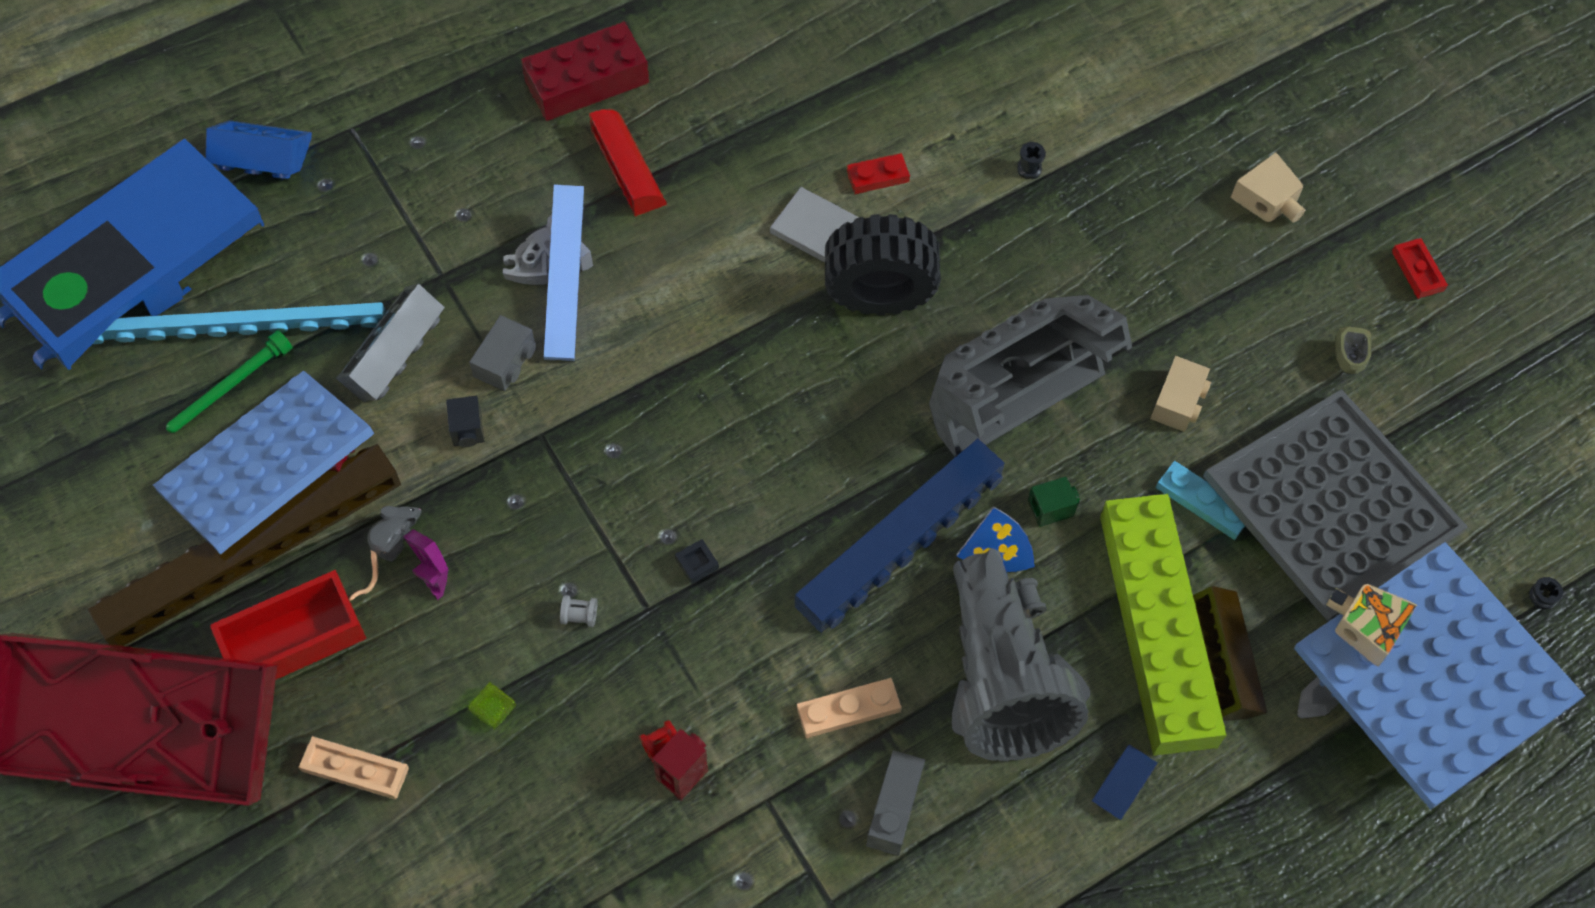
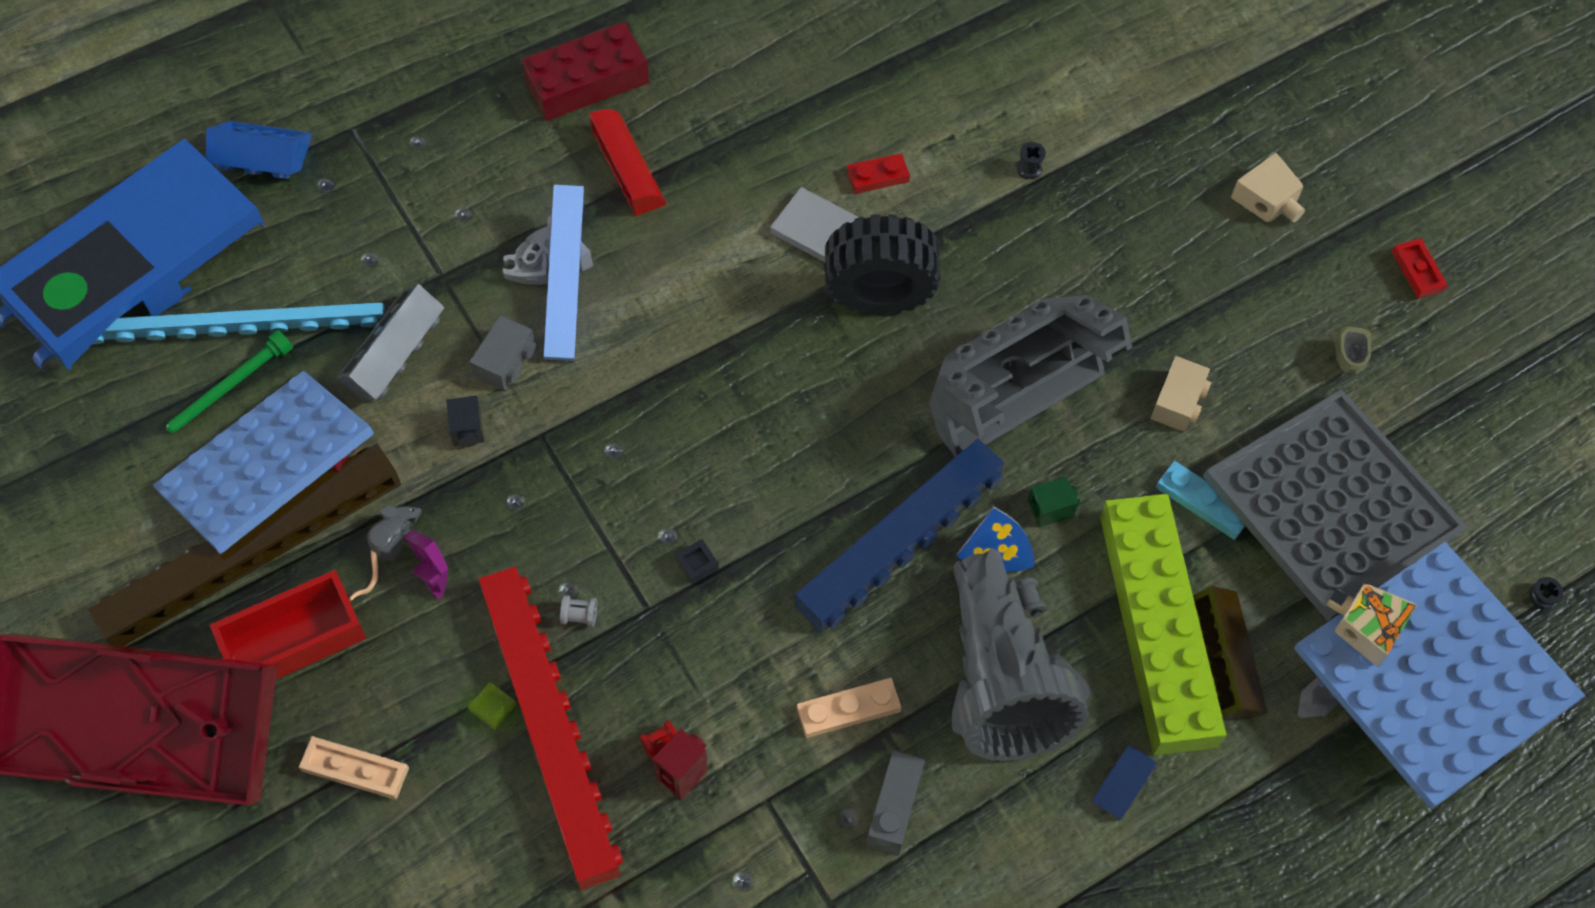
none -> red brick [479,566,623,890]

